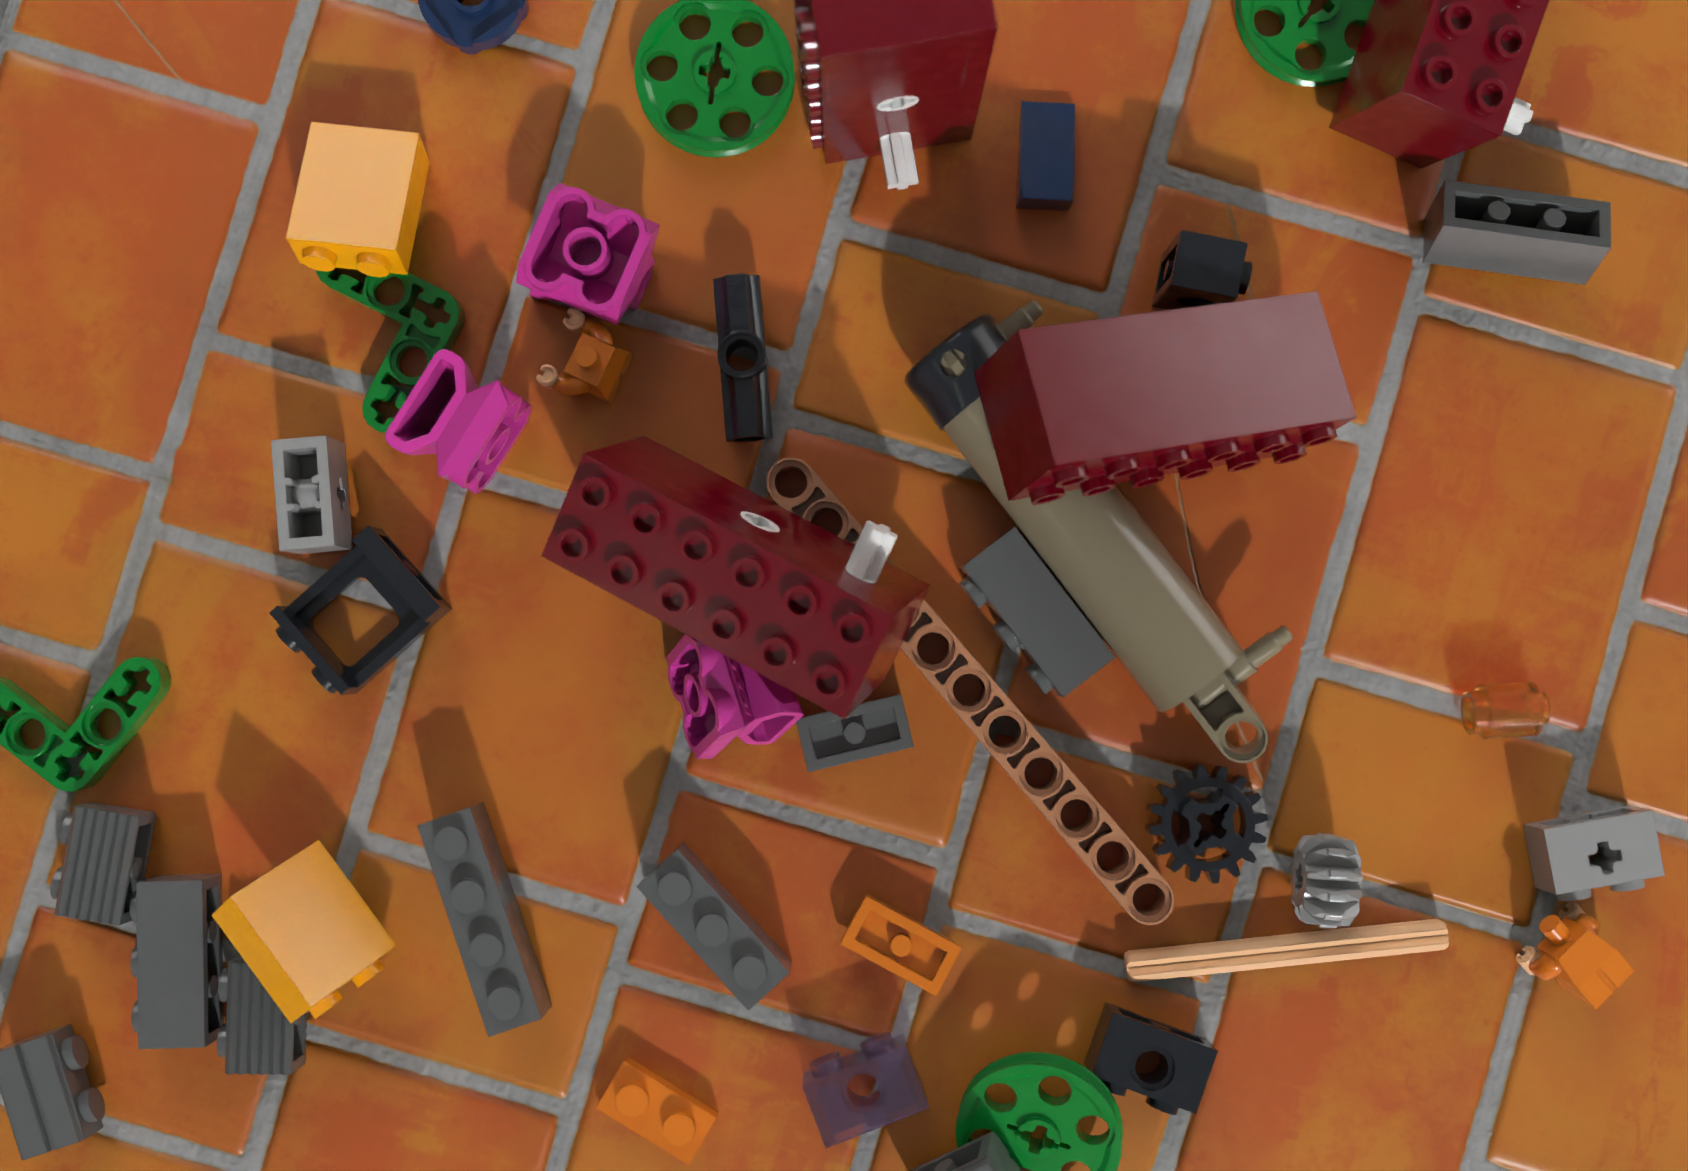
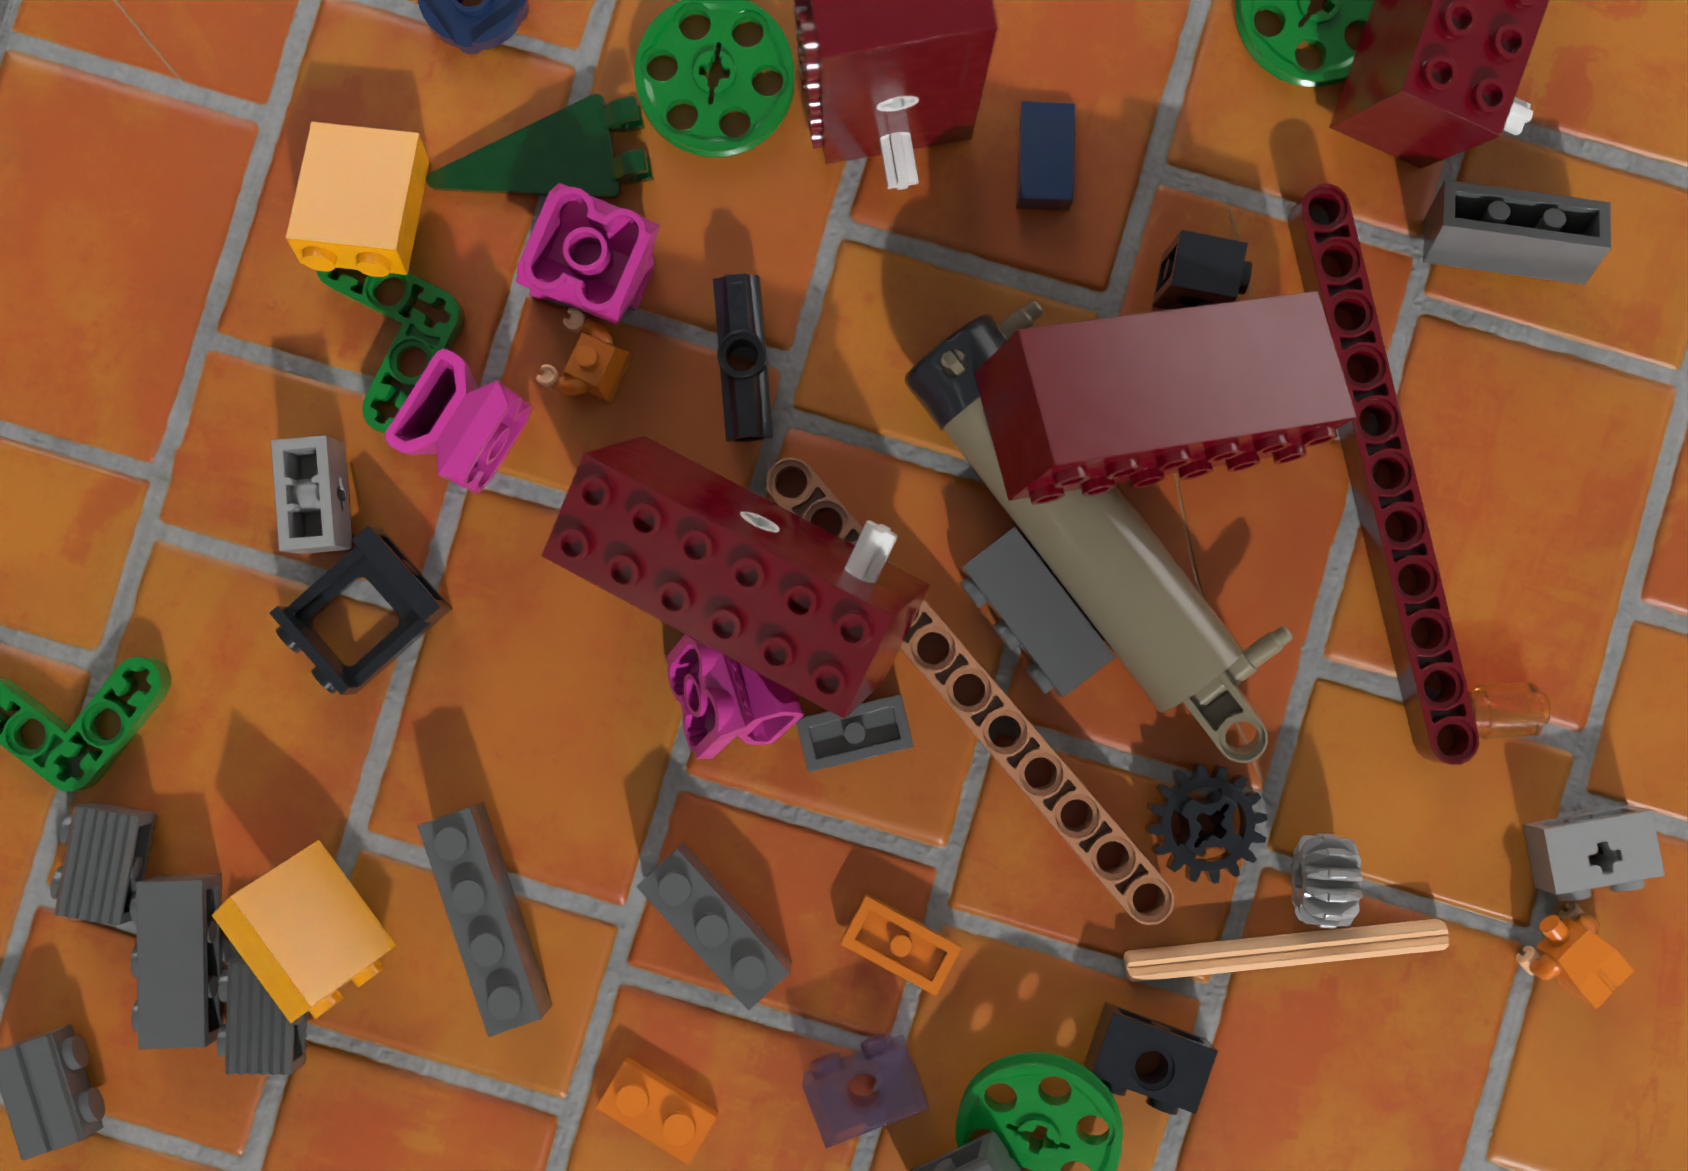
none -> dark green flag [426,94,654,199]
none -> dark red beam [1288,184,1479,765]

